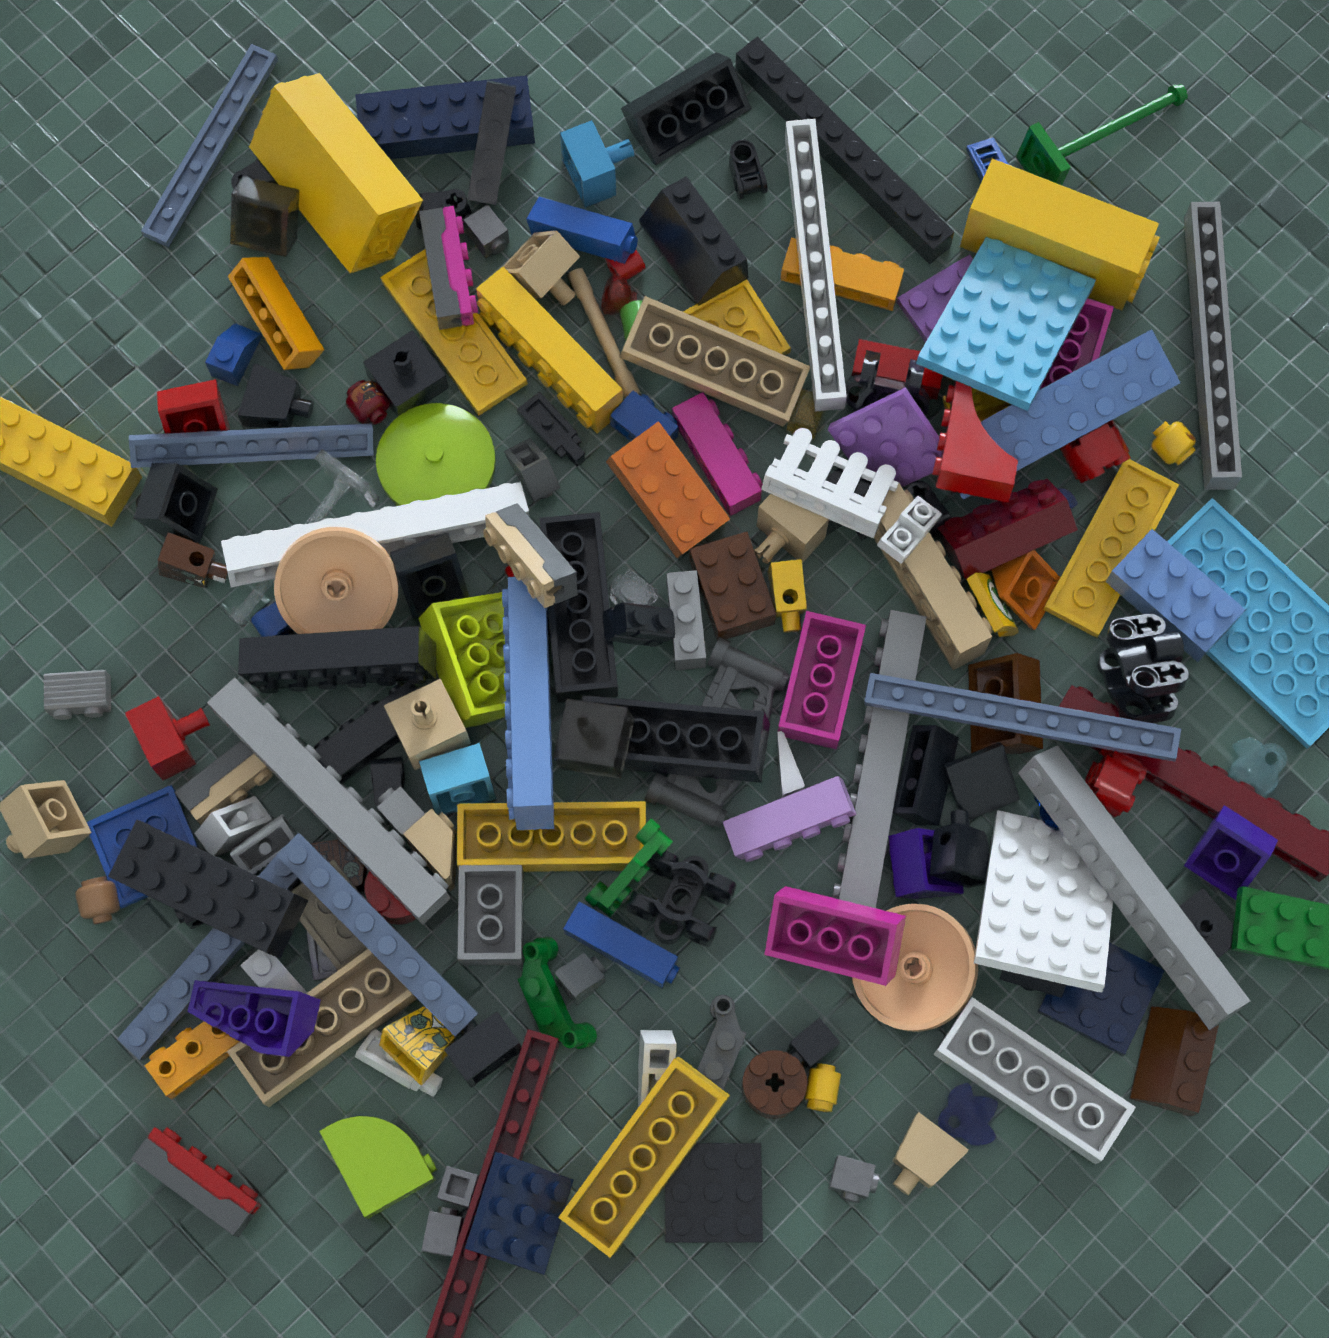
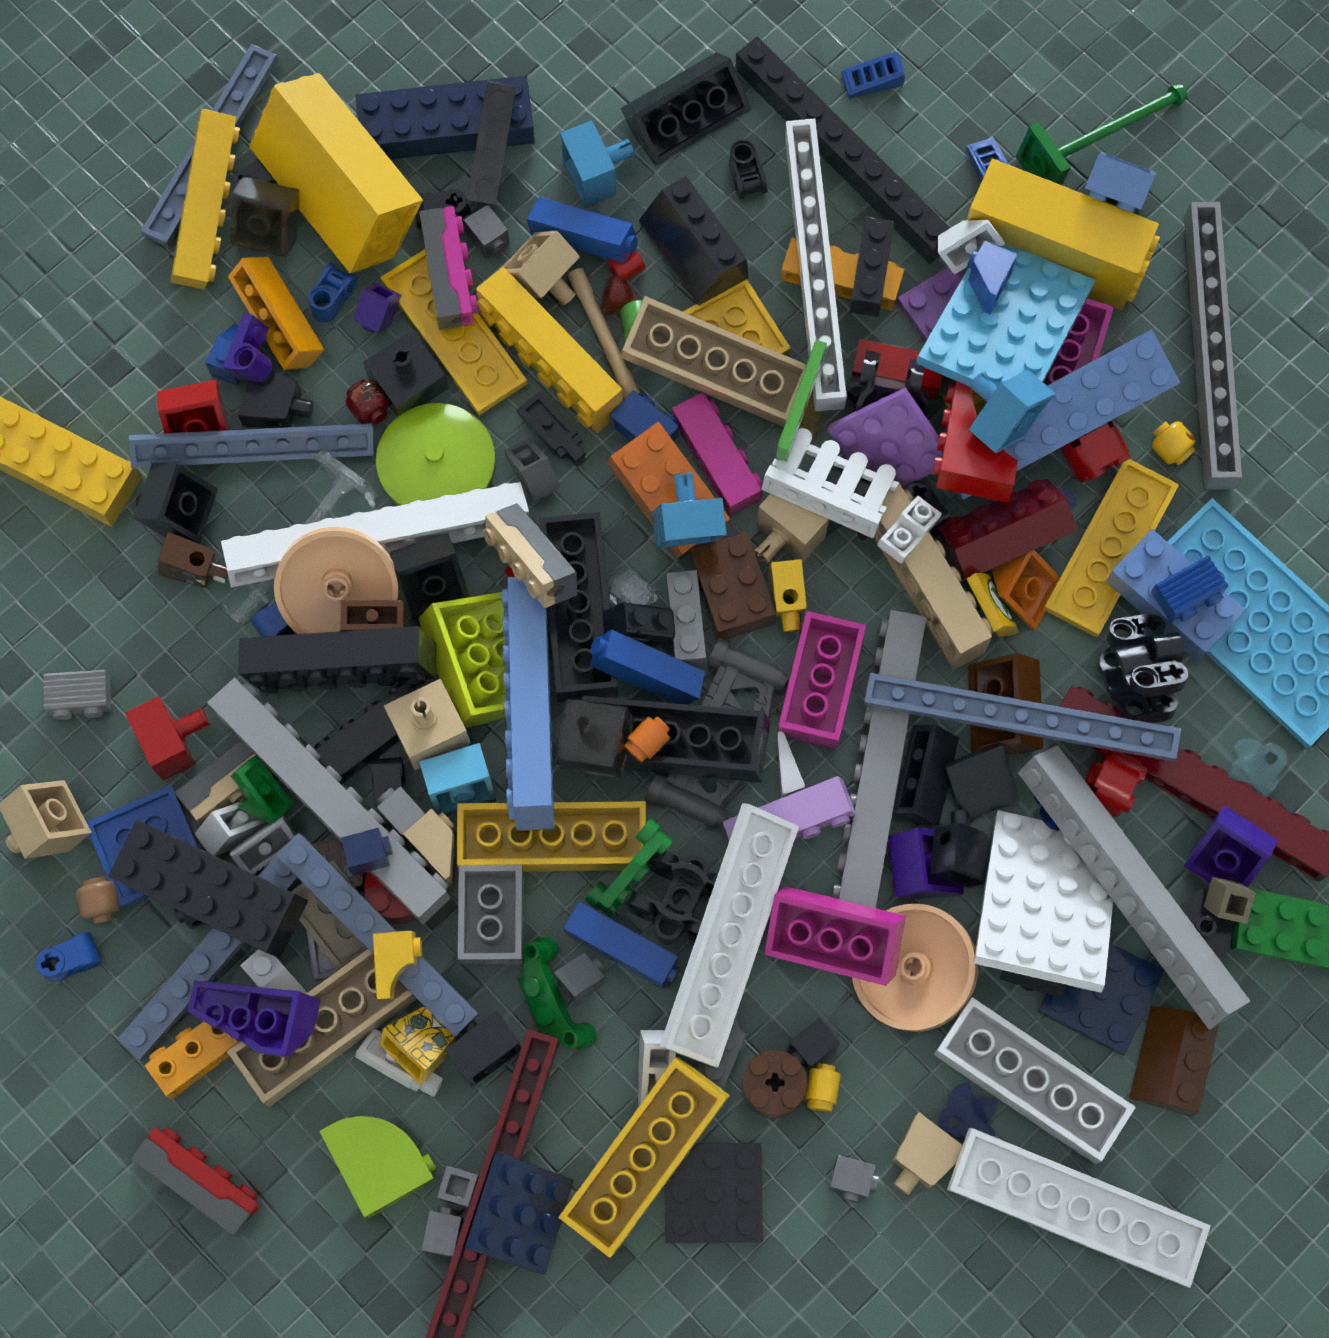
none -> blue piece [35,932,102,982]
none -> yellow brick [170,108,240,290]
none -> dark purple plate [222,313,272,382]
none -> green slope [230,755,294,824]
none -> blue piece [308,263,358,322]
none -> reddish brown brick [340,600,405,631]
none -> dark blue brick [341,827,393,876]
none -> dark purple brick [353,282,401,333]
none -> yellow arch [373,931,422,1000]
none -> blue brick [590,629,705,705]
none -> orange brick [624,717,670,763]
none -> dark azure brick [652,473,727,548]
none -> white plate [659,803,799,1068]
none -> bright green tile [776,340,827,462]
none -> blue slope [841,52,905,98]
none -> black brick [849,217,894,317]
none -> white slope [938,220,1005,274]
none -> white plate [947,1128,1211,1288]
none -> slope [967,241,1017,315]
none -> dark azure brick [968,370,1056,453]
none -> medium blue brick [1085,152,1156,213]
none -> blue brick [1151,556,1228,623]
none -> dark tan brick [1204,877,1256,924]

